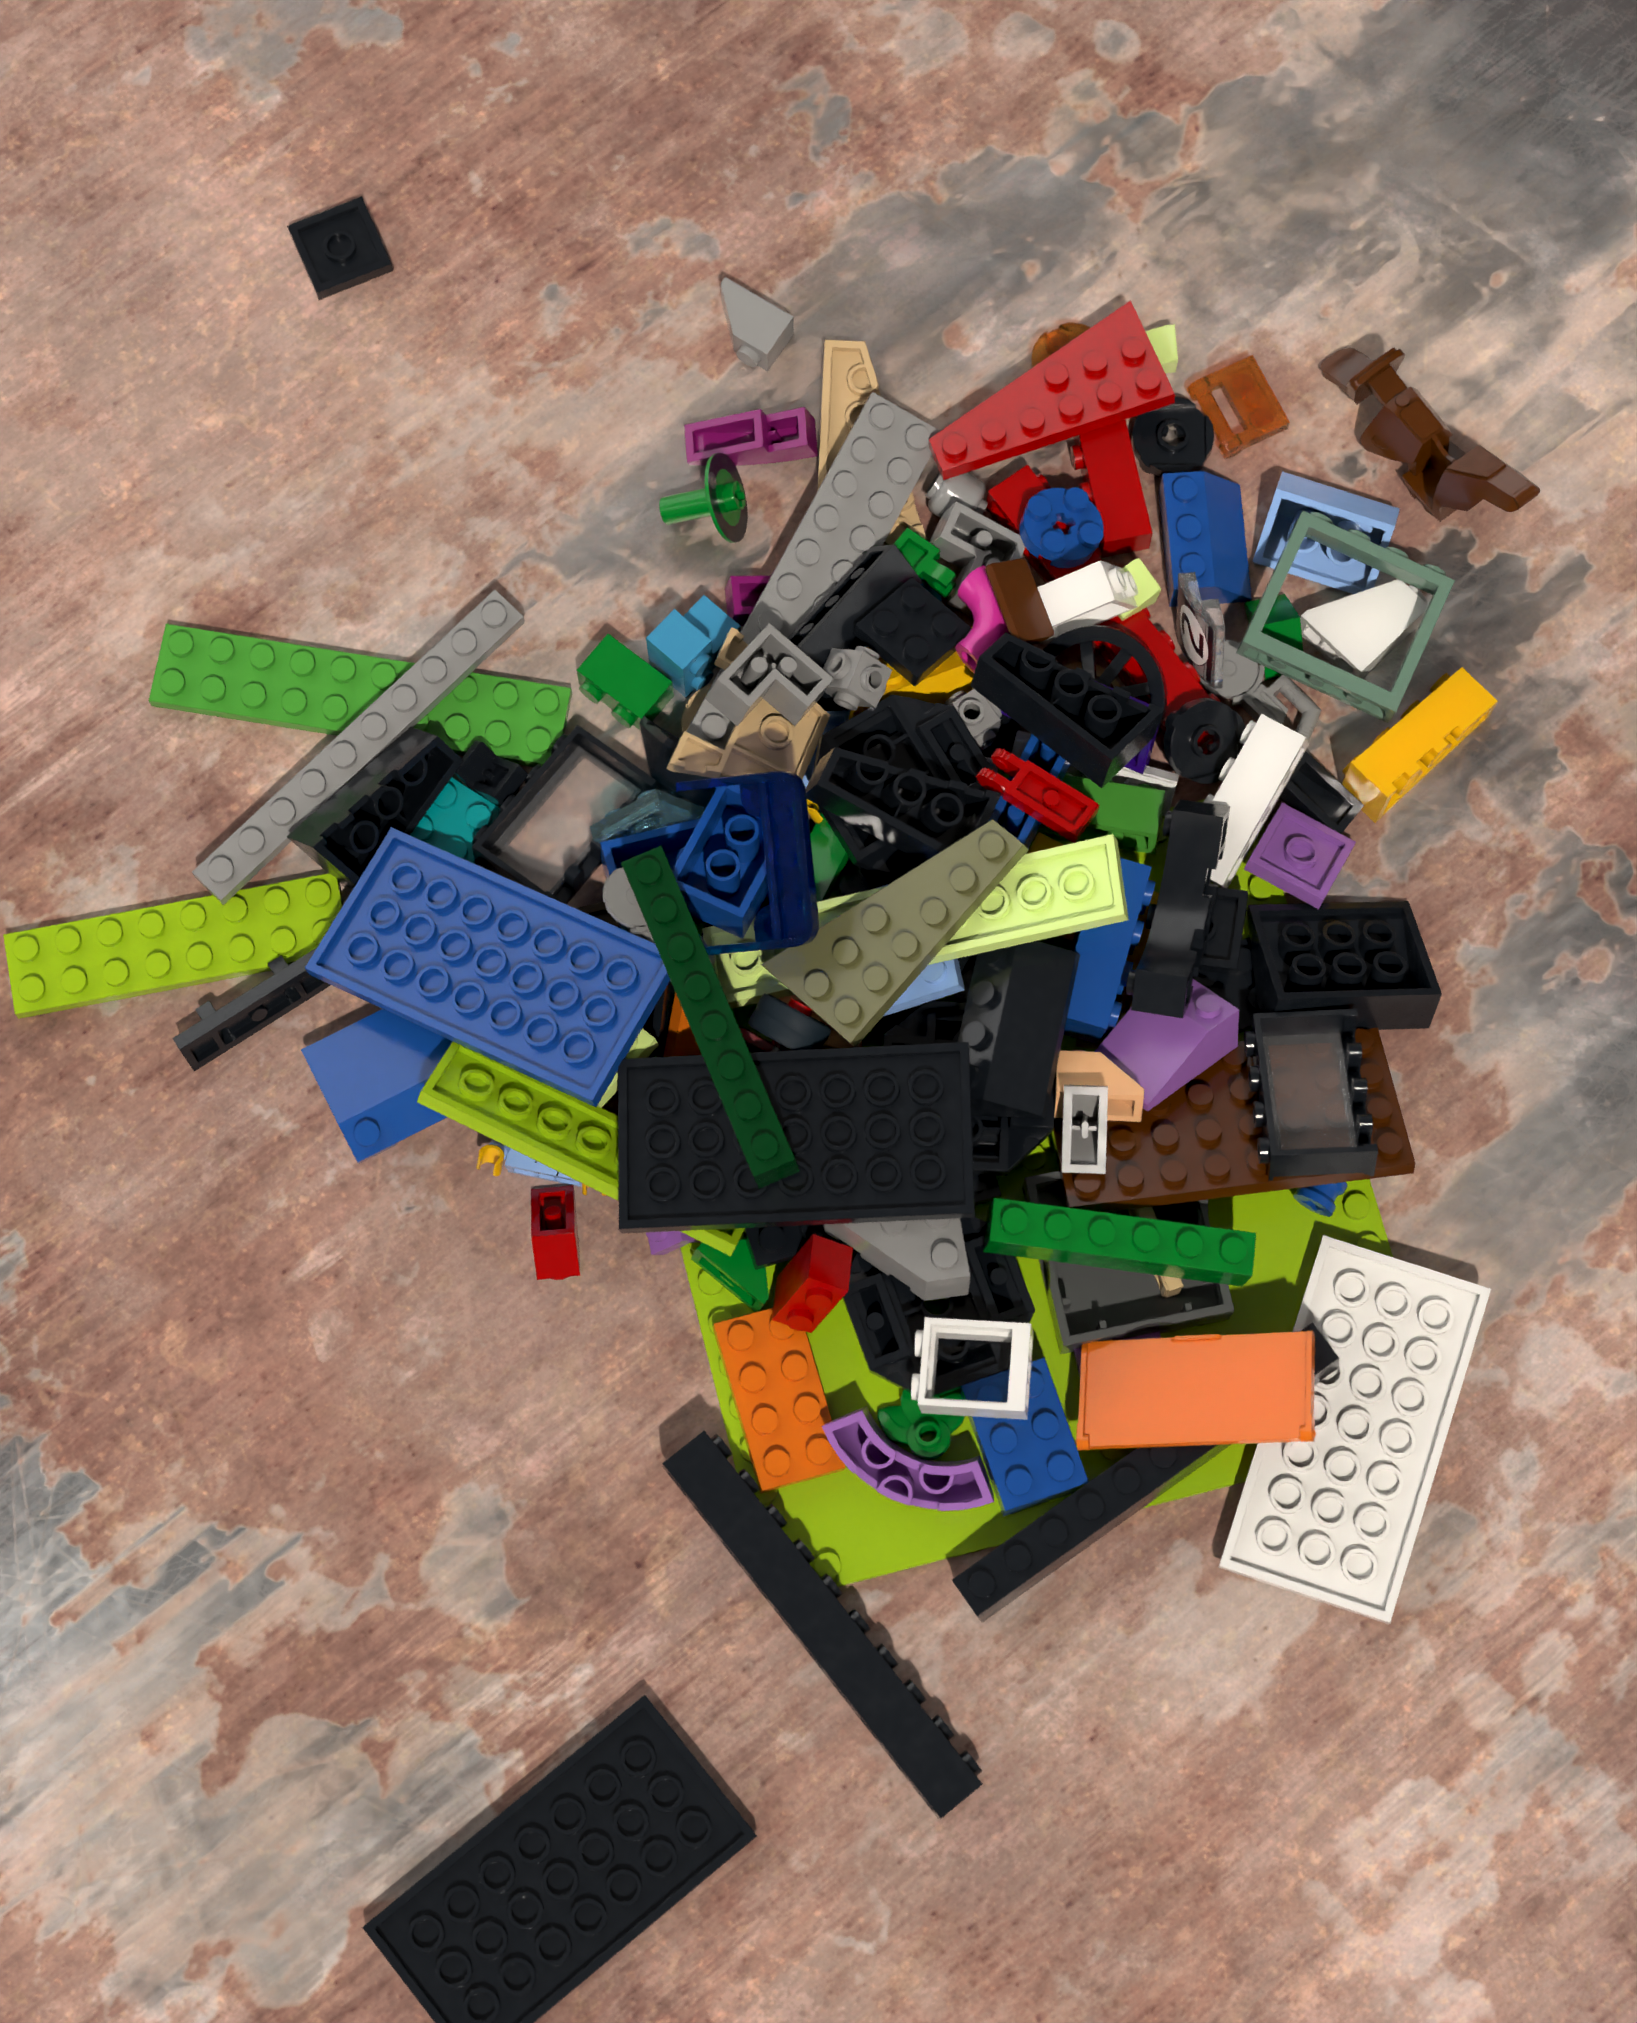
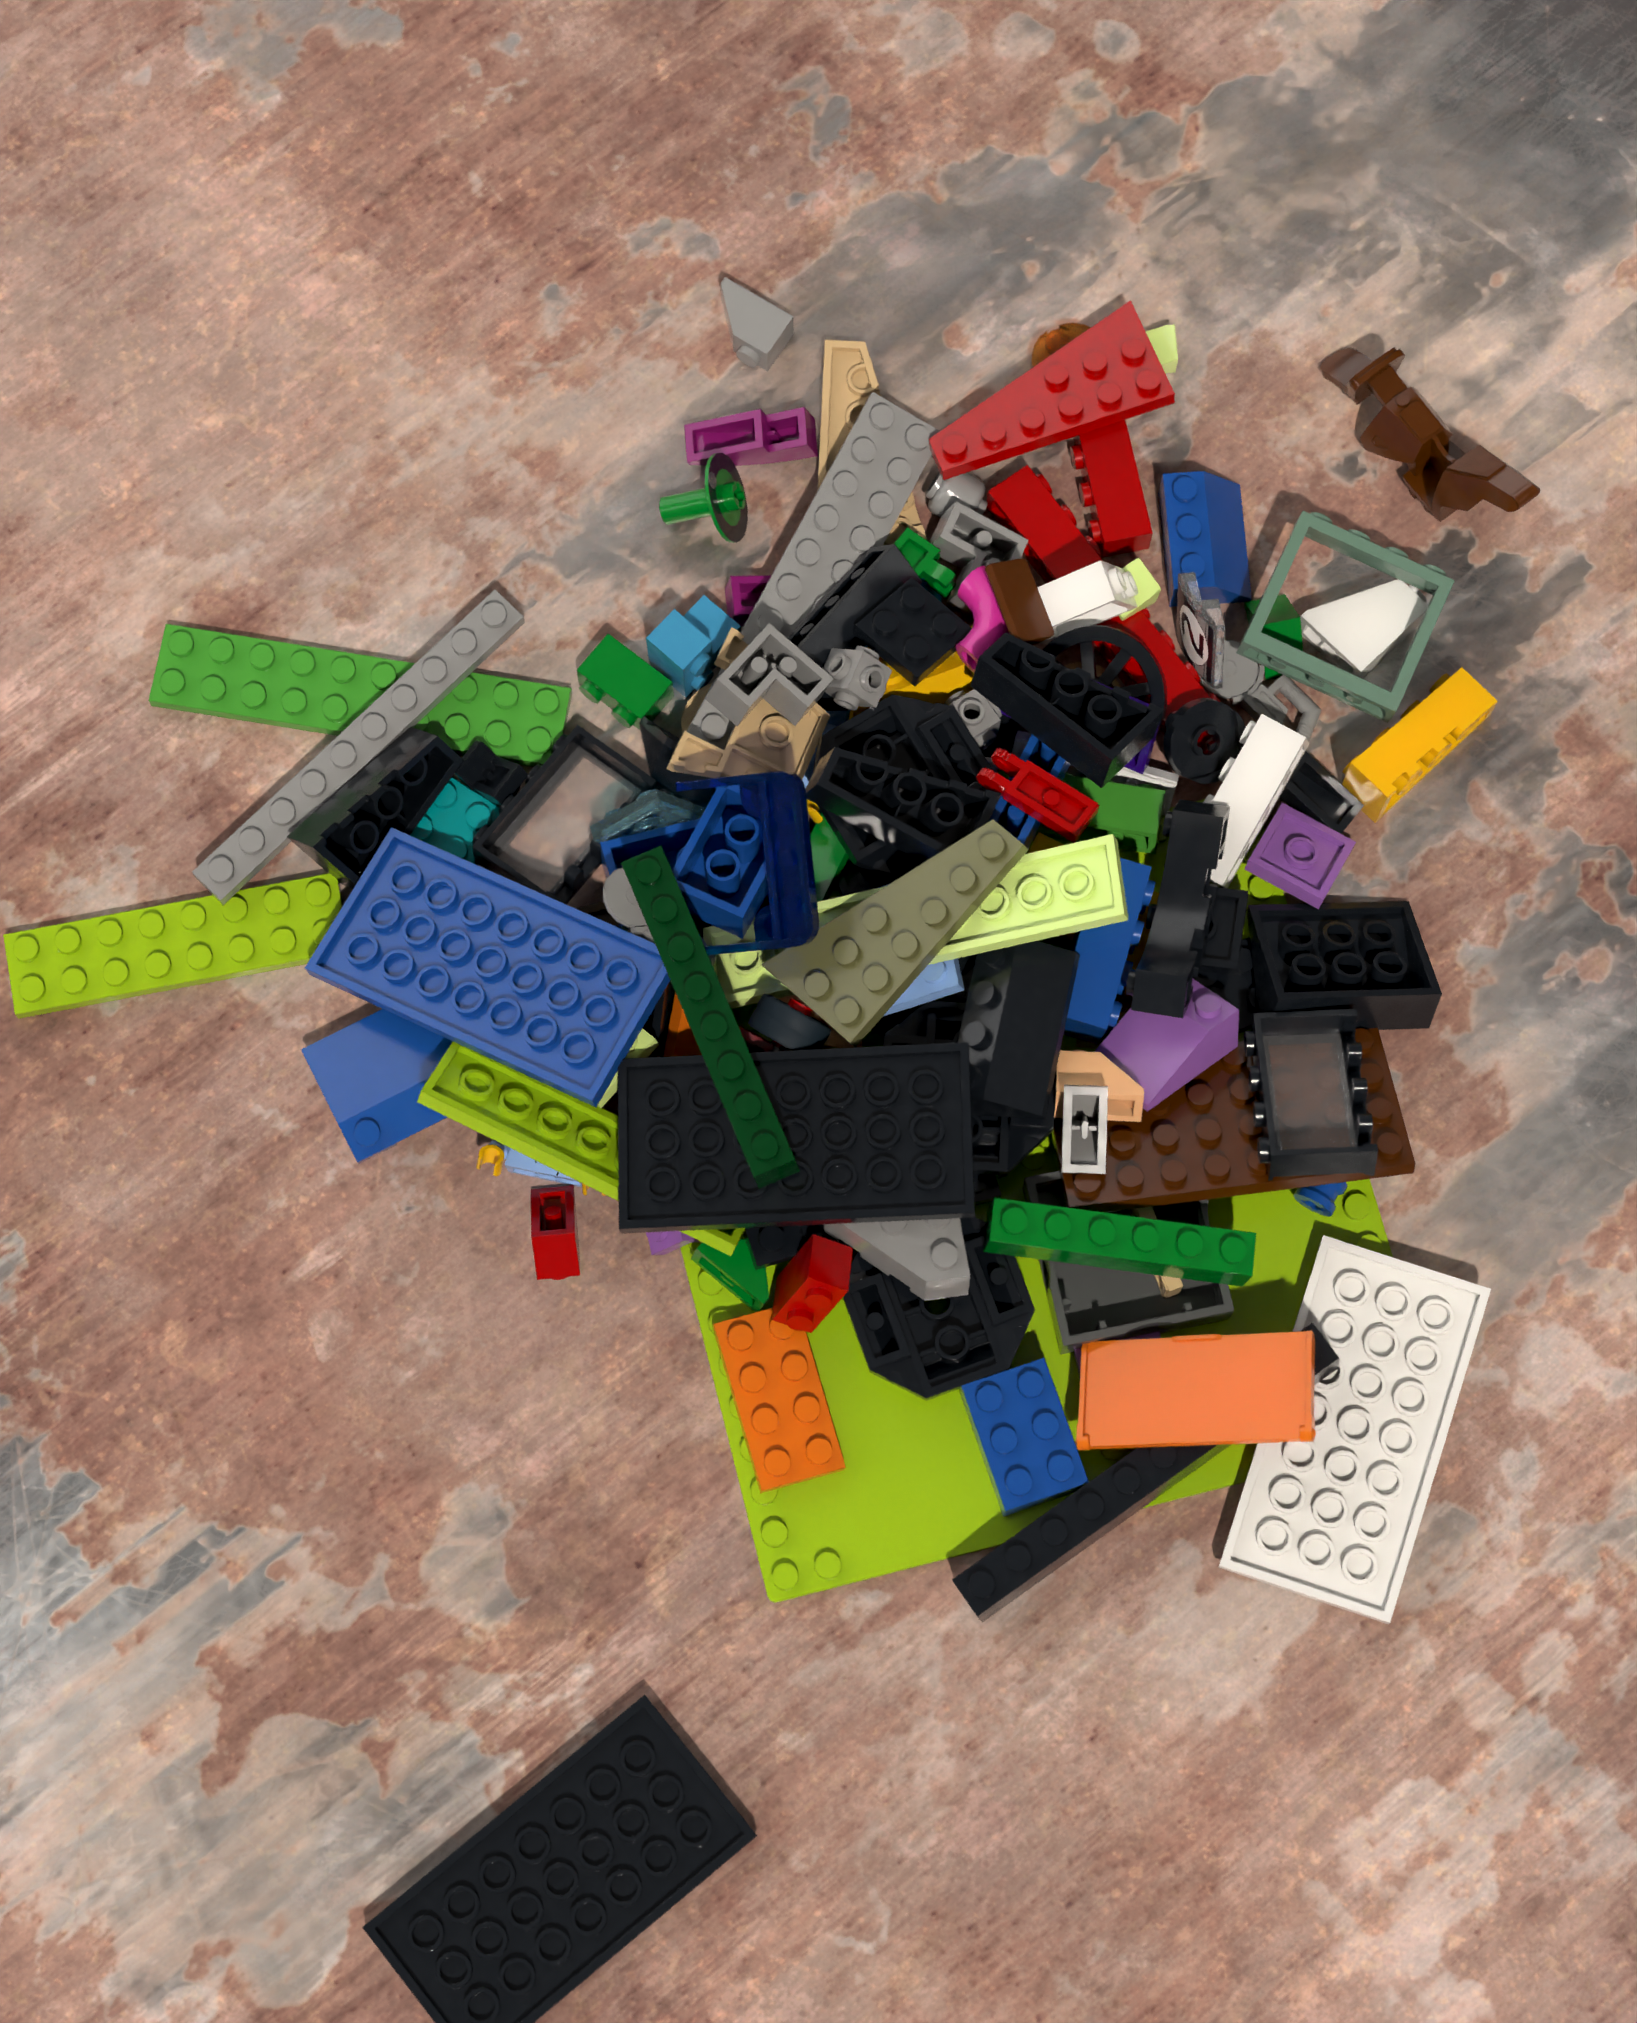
black hinge [172,948,331,1071] -> none
black plate [287,197,393,300] -> none
black brick [662,1431,983,1819] -> none
medium lavender brick [822,1406,994,1511] -> none
green plate [878,1389,965,1460] -> none
white window [911,1317,1034,1420] -> none
blue plate [1019,487,1104,568] -> none
black plate [1131,397,1214,477] -> none
clear orange plate [1187,355,1290,459] -> none
light blue slope [1252,471,1400,594] -> none

